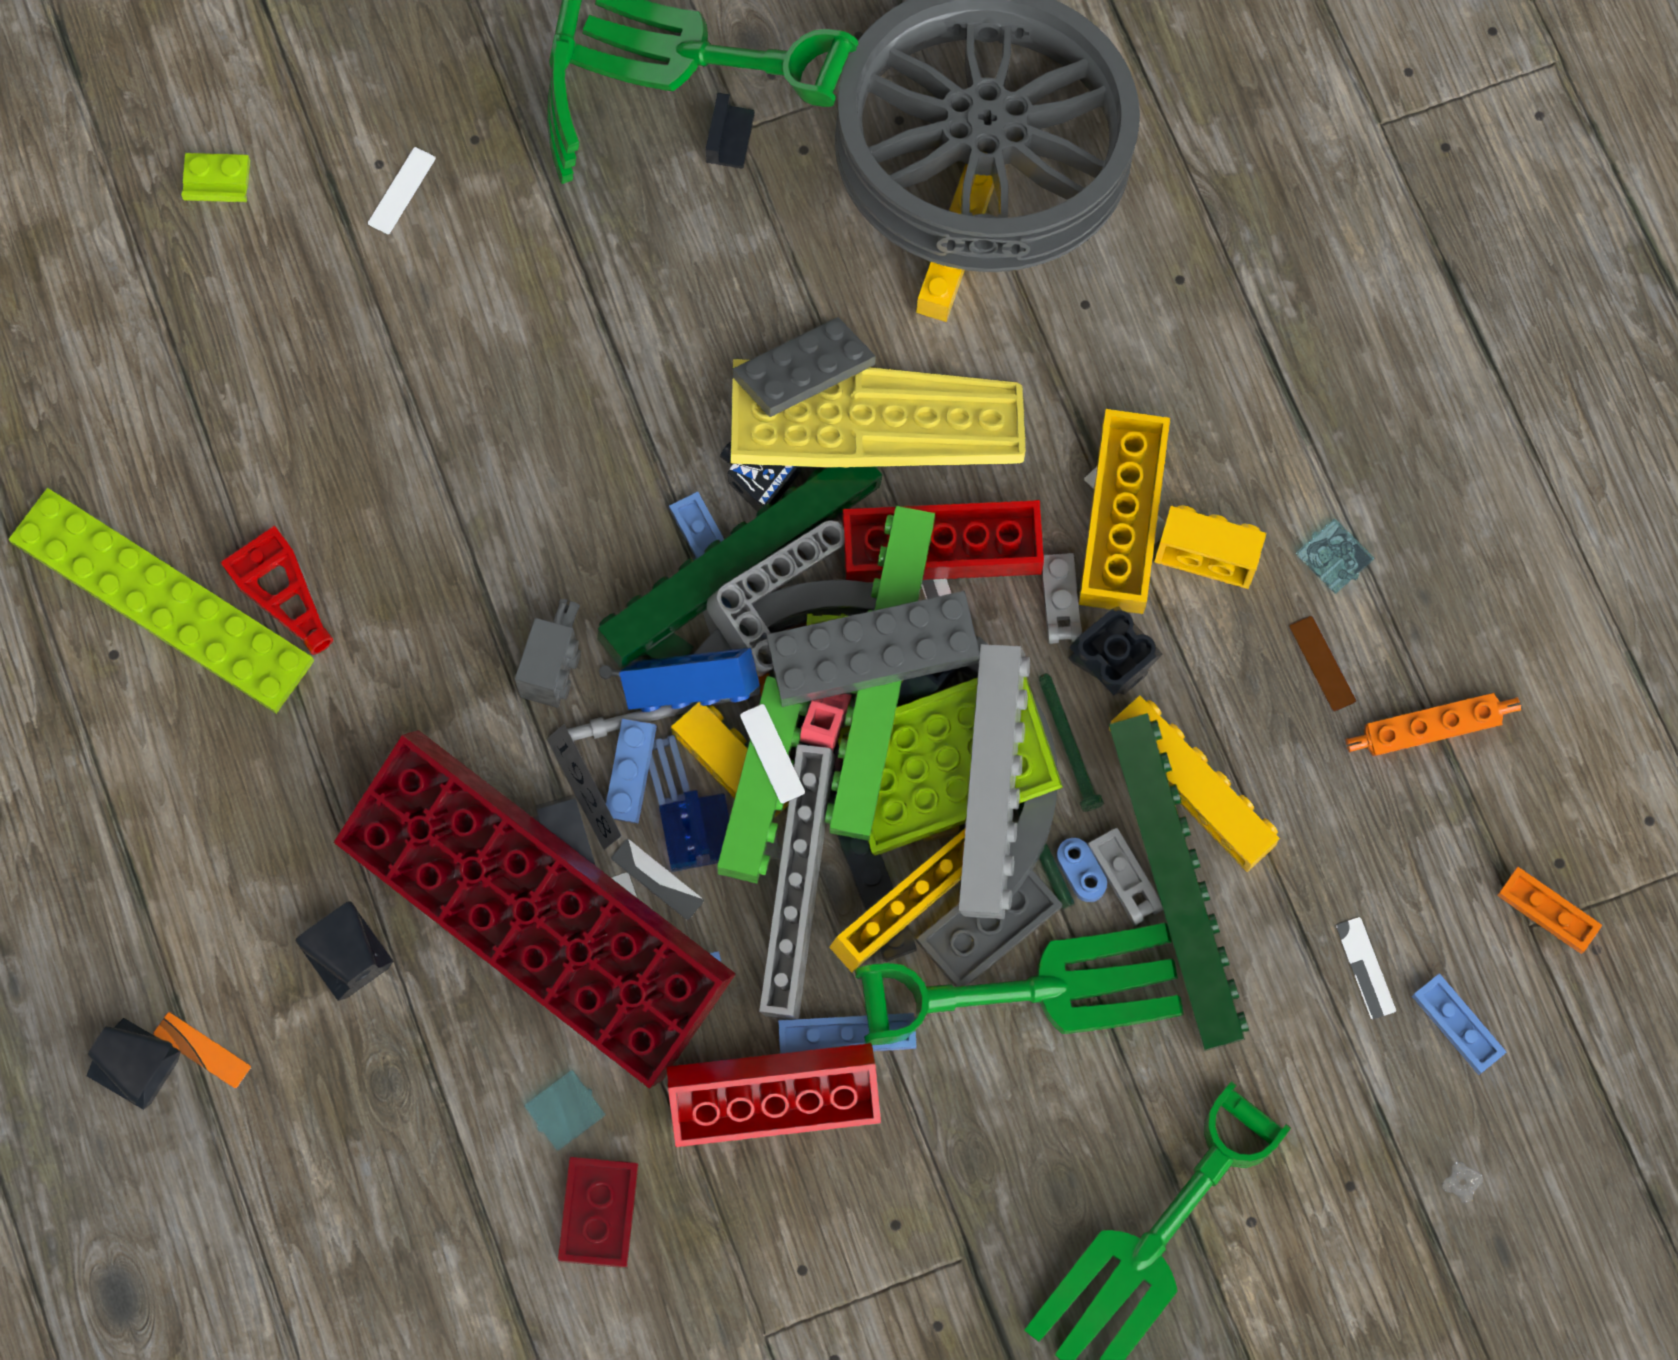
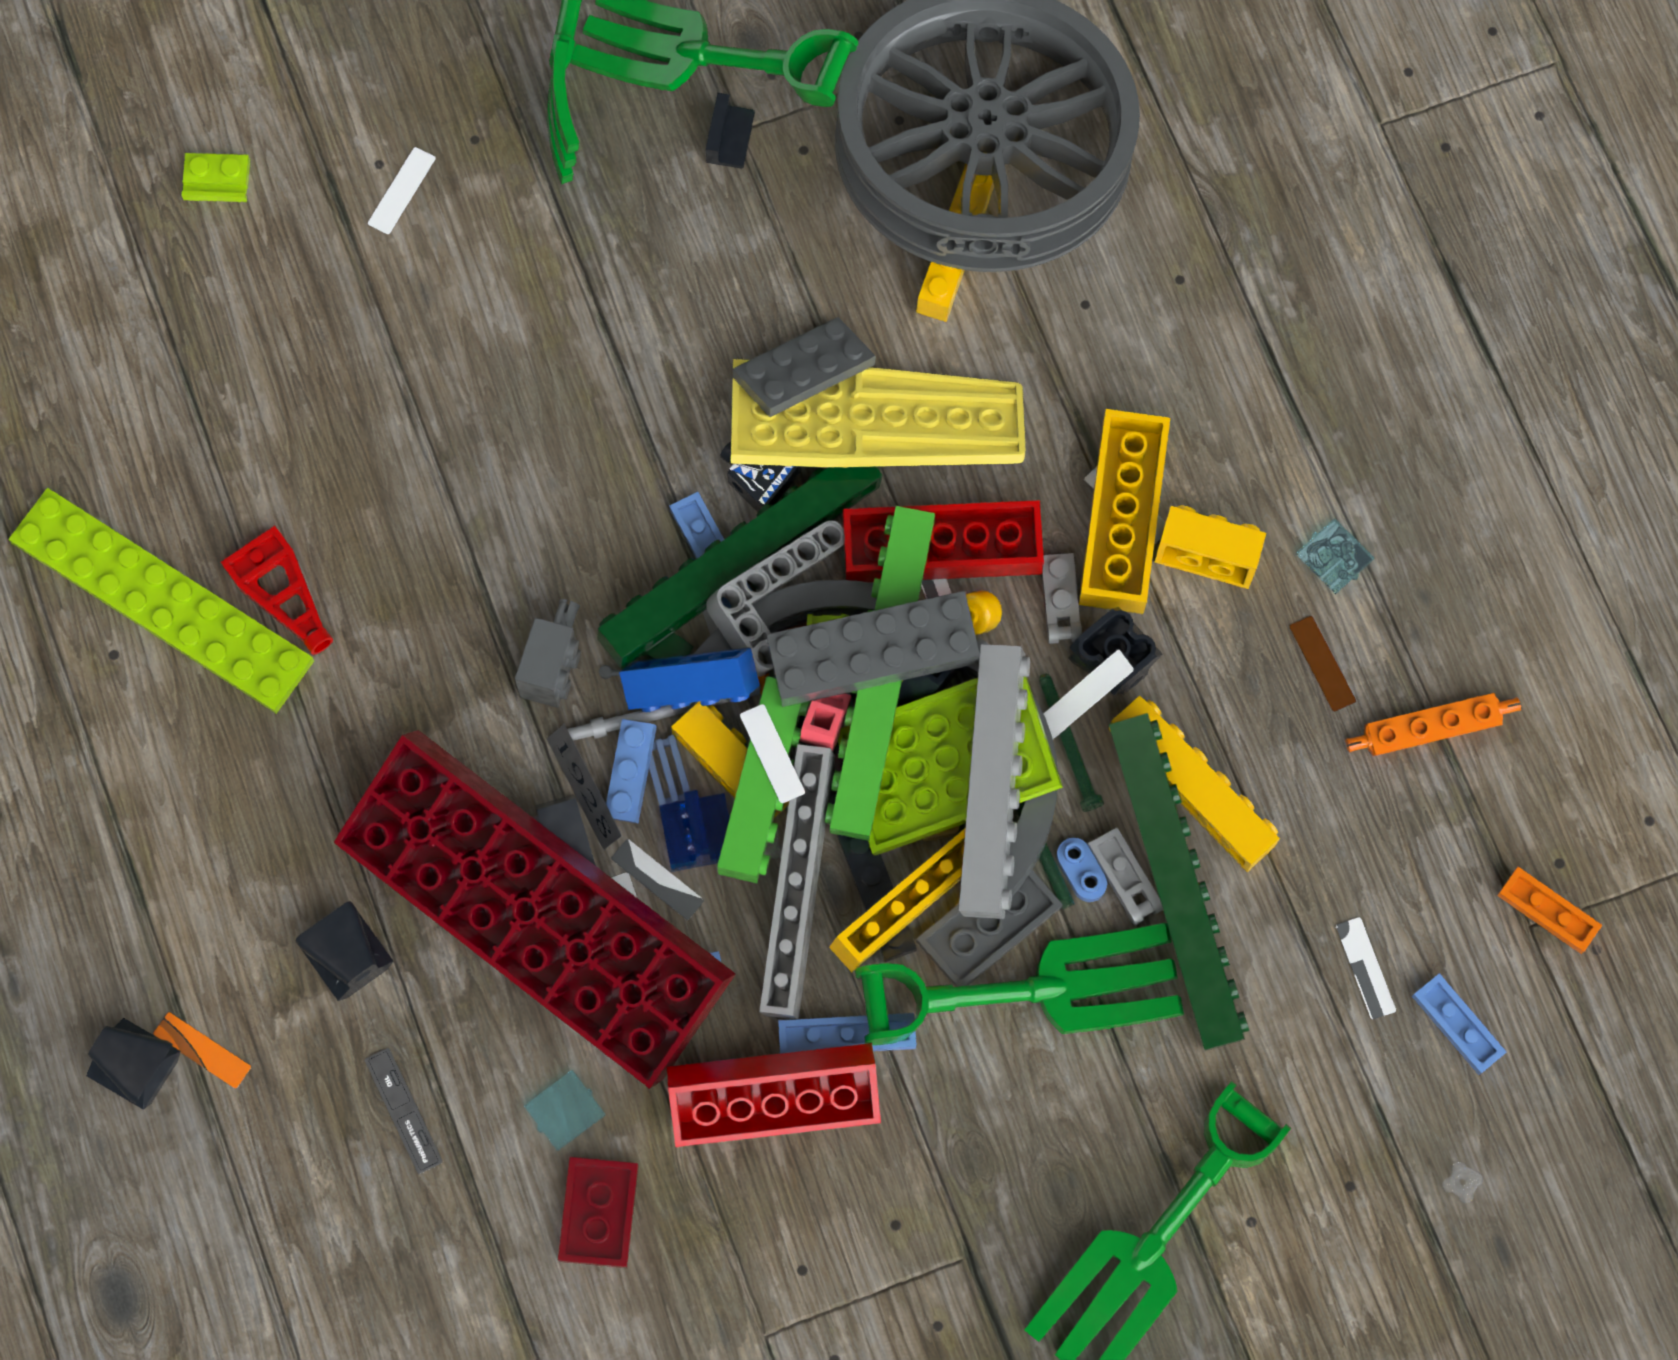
none -> flat silver sticker [365,1048,442,1174]
none -> yellow head [966,590,1002,635]
none -> white sticker [1044,650,1134,739]

